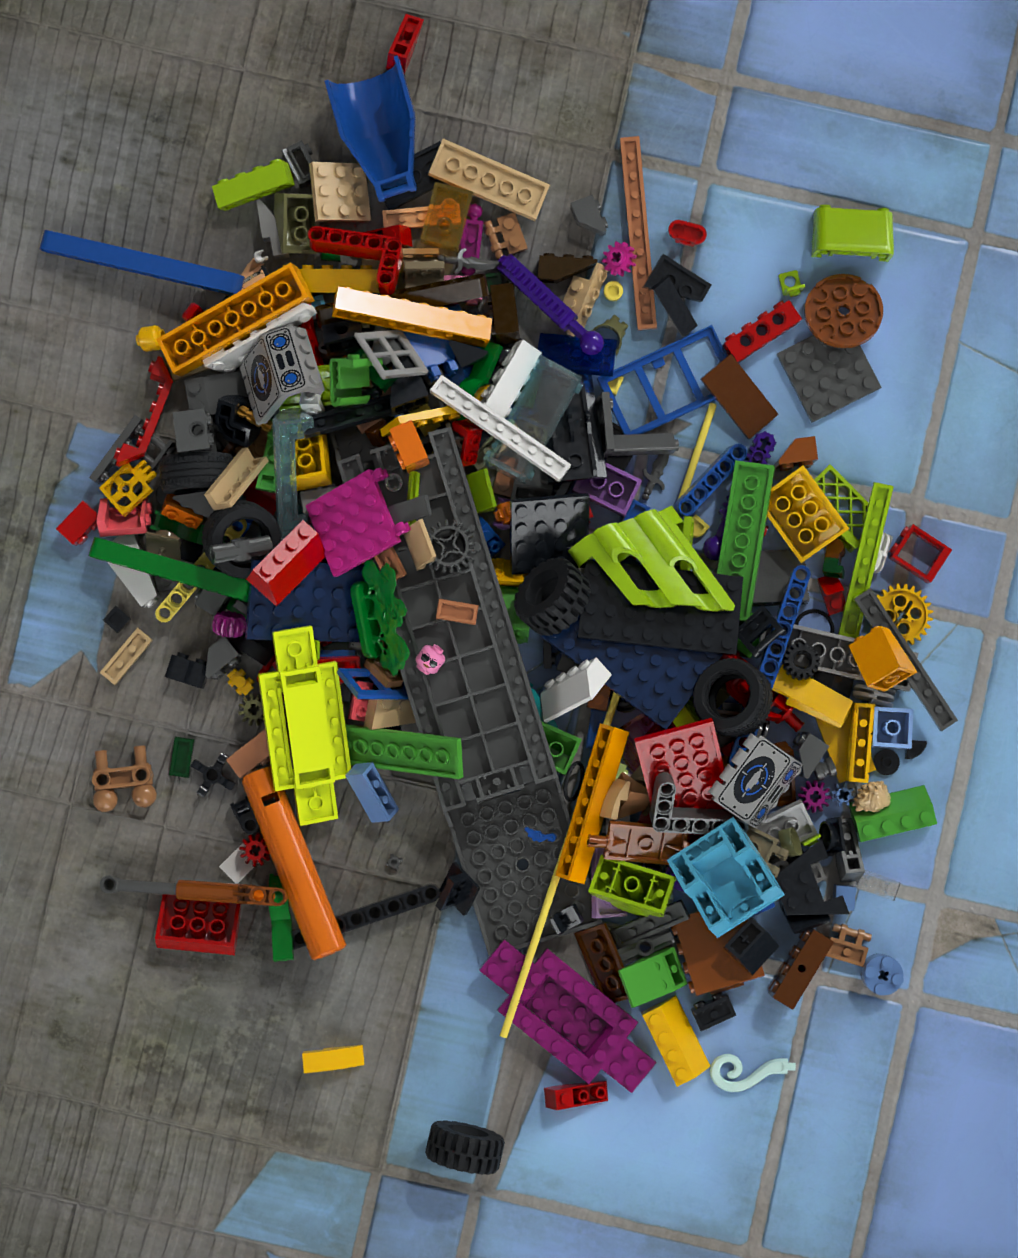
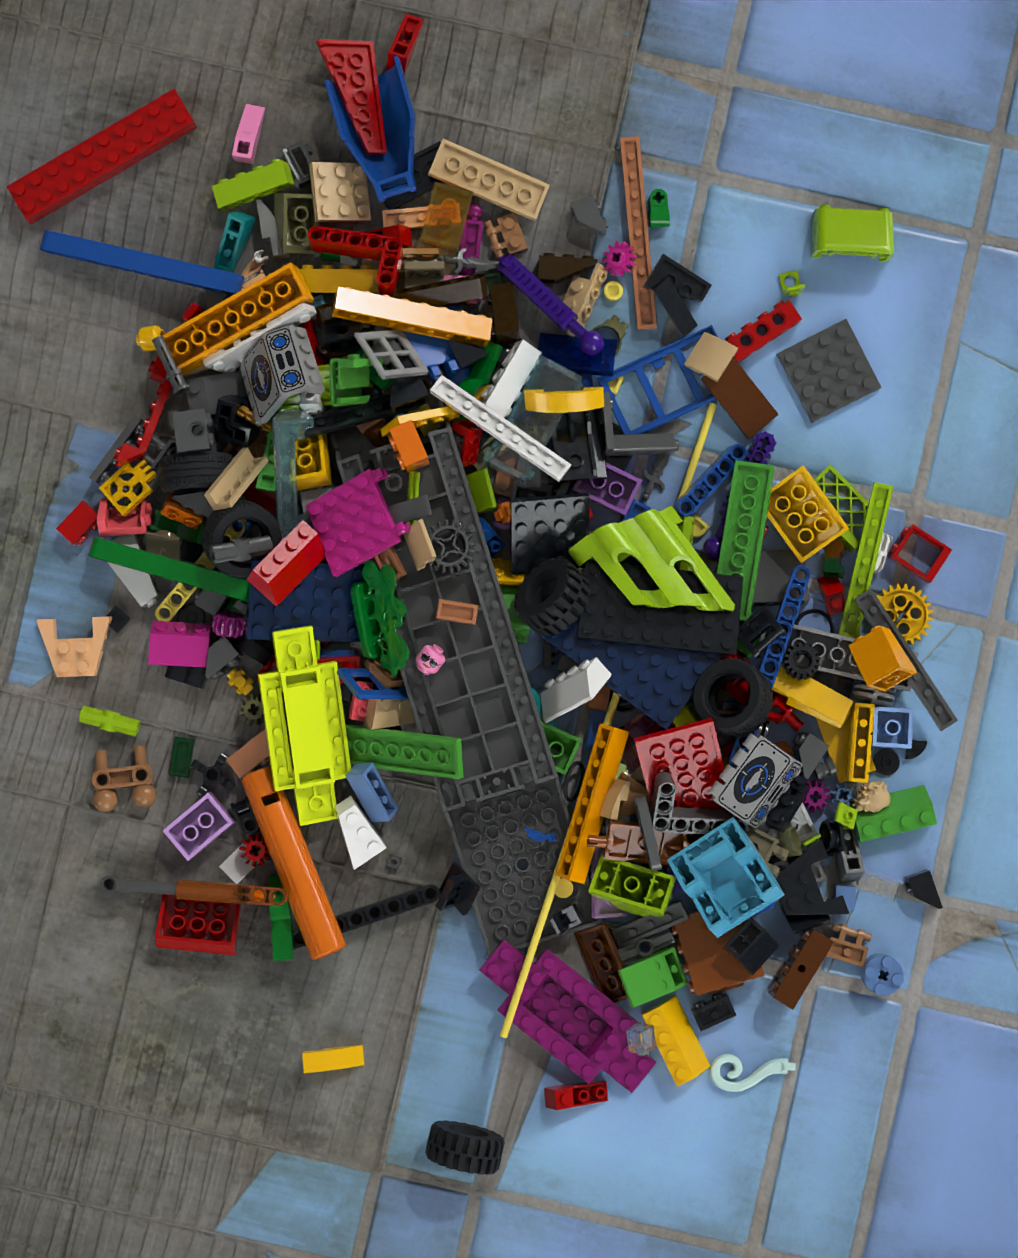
tan plate [100,628,153,685] -> none
red bracket [668,220,707,247] -> none
dark orange slope [774,436,818,471] -> none
dark orange plate [804,274,883,348] -> none
none -> red brick [6,88,197,225]
none -> light nougat wing [37,616,112,677]
none -> lime piece [79,706,141,736]
none -> dark pink slope [148,621,212,668]
none -> dark grey pin [152,336,190,395]
none -> lavender brick [163,792,236,861]
none -> black piece [178,604,204,623]
none -> teal slope [213,210,255,273]
none -> bright pink slope [232,104,265,165]
none -> red wing [316,39,387,155]
none -> white wedge [334,796,386,870]
none -> yellow slope [524,387,604,413]
none -> light yellow tile [555,878,573,898]
none -> clear brick [626,1022,656,1056]
none -> dark grey beam [634,795,662,872]
none -> green piece [648,189,670,228]
none -> tan slope [684,332,738,382]
none -> black plate [765,780,809,833]
none -> lime bracket [834,802,858,829]
none -> black slope [903,869,943,909]

